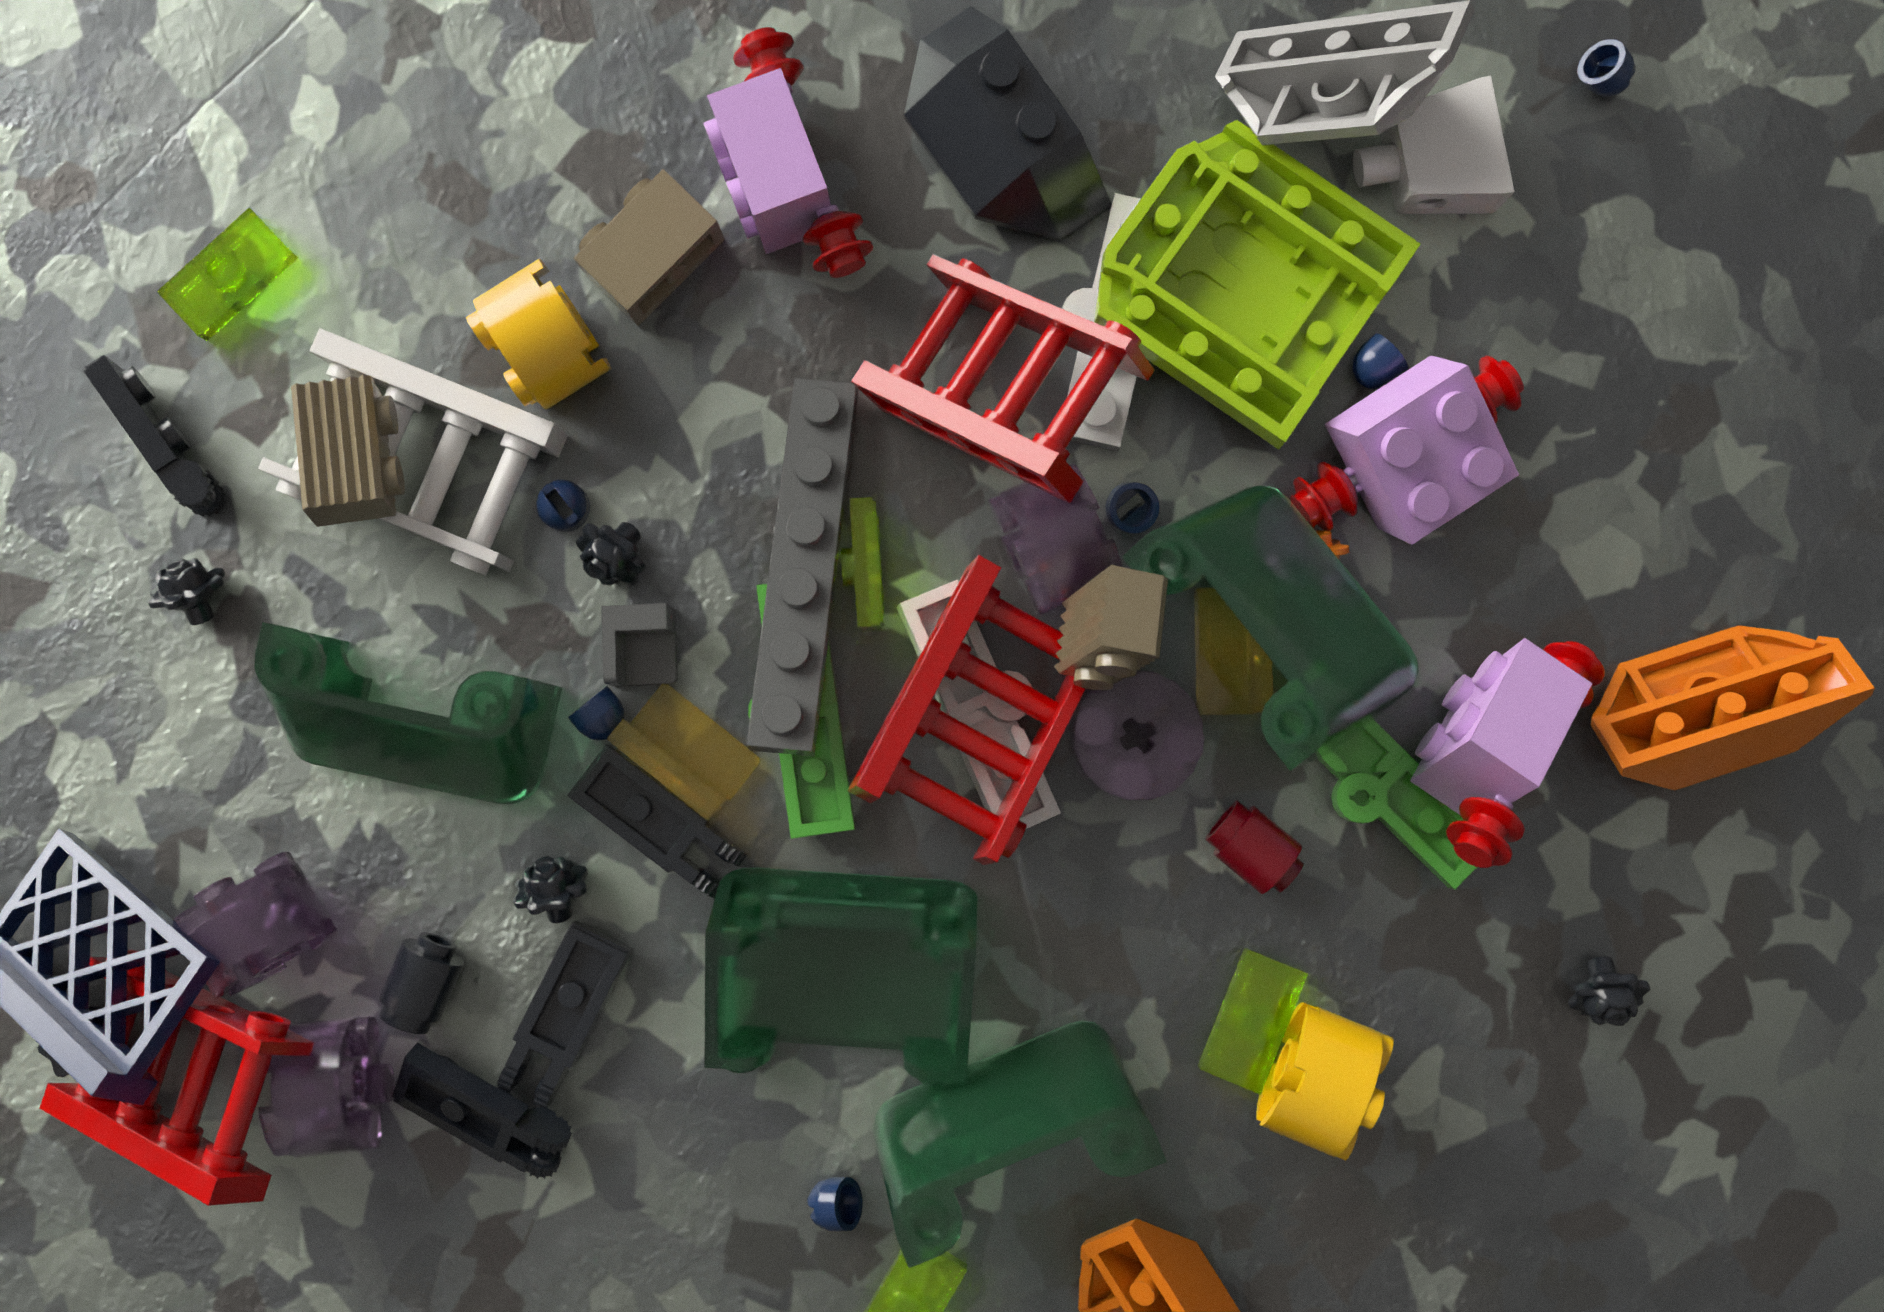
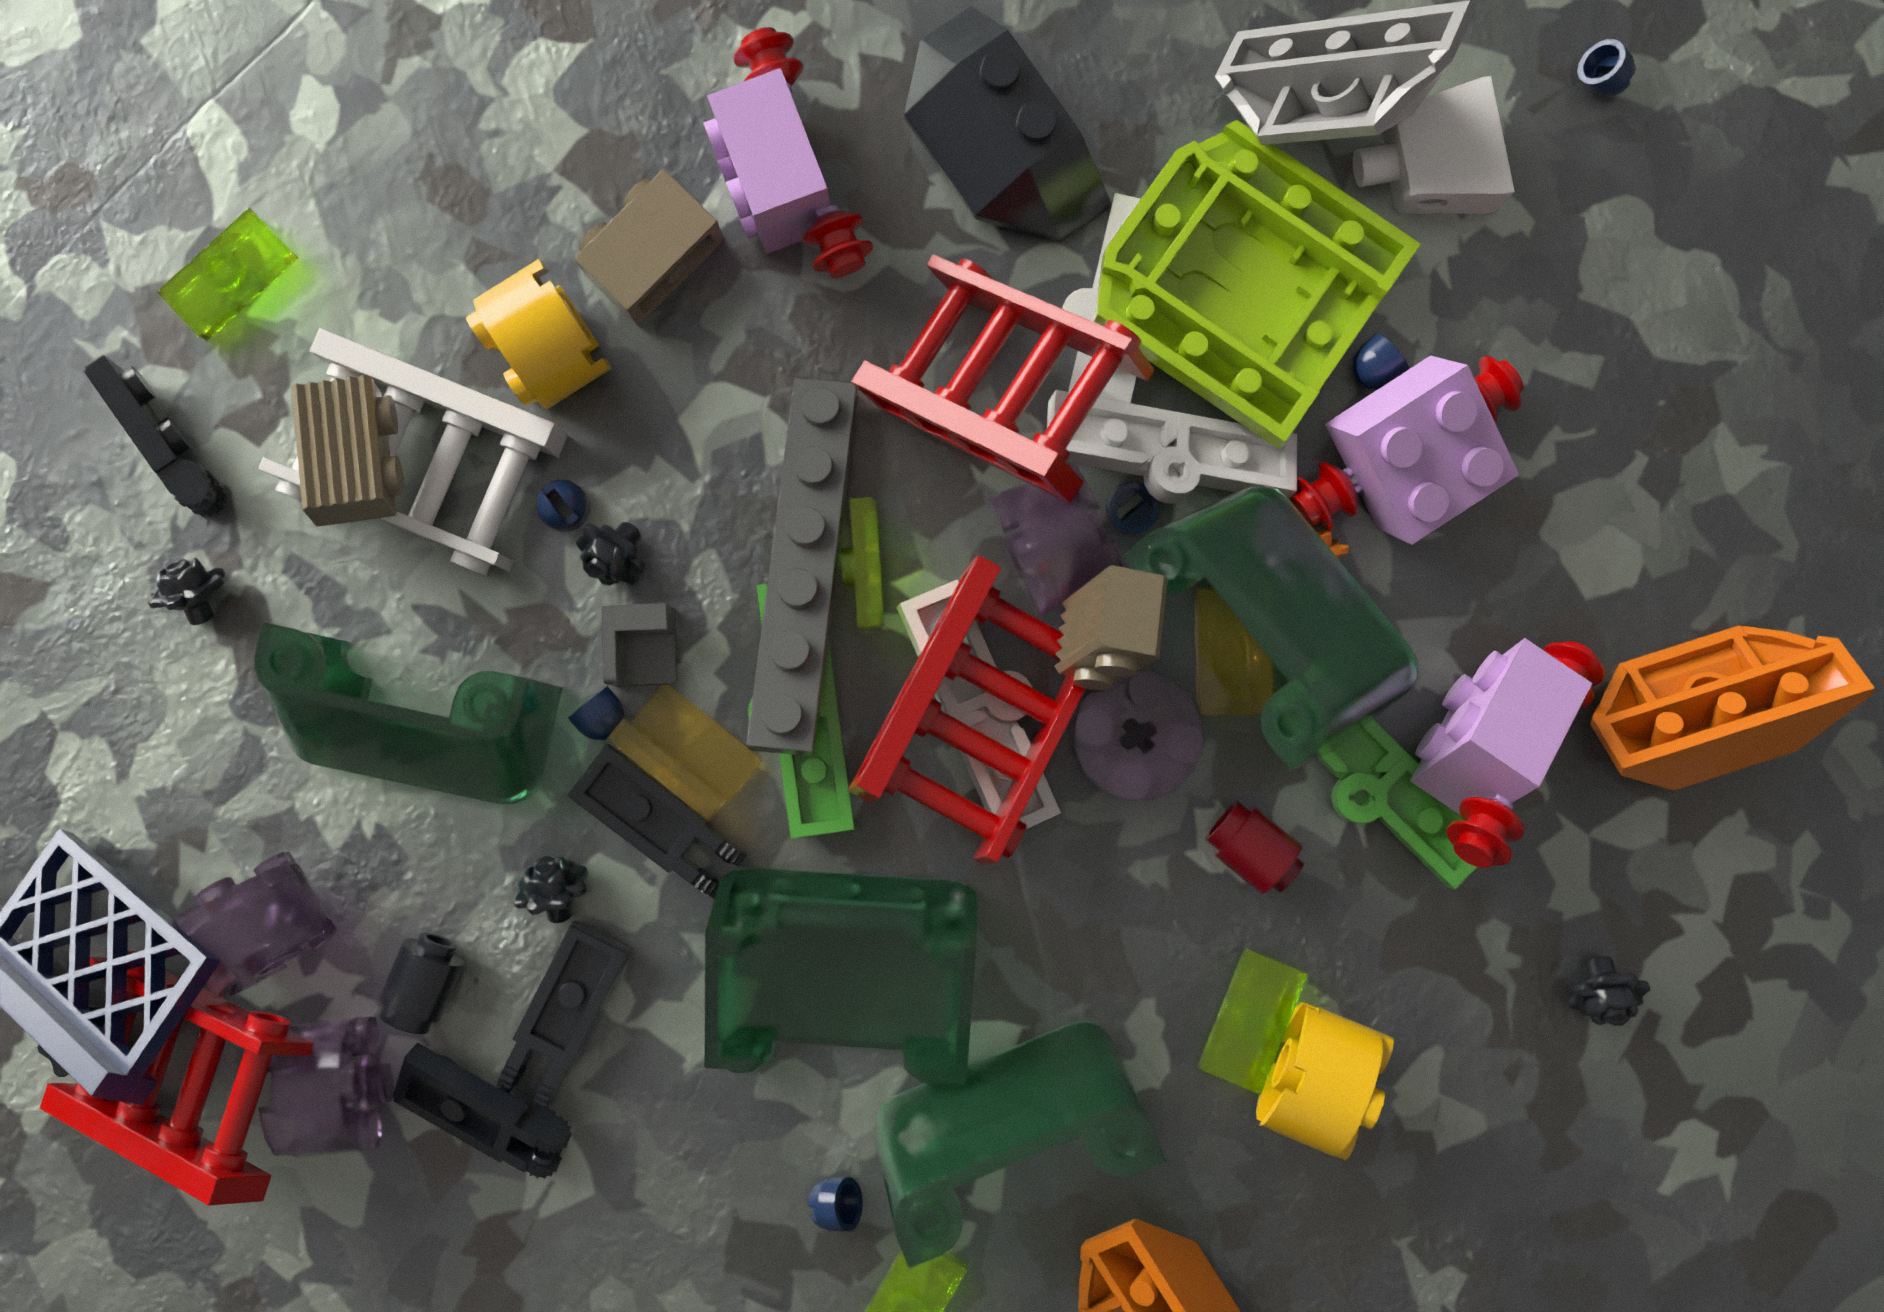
none -> white hinge [1047,390,1297,503]

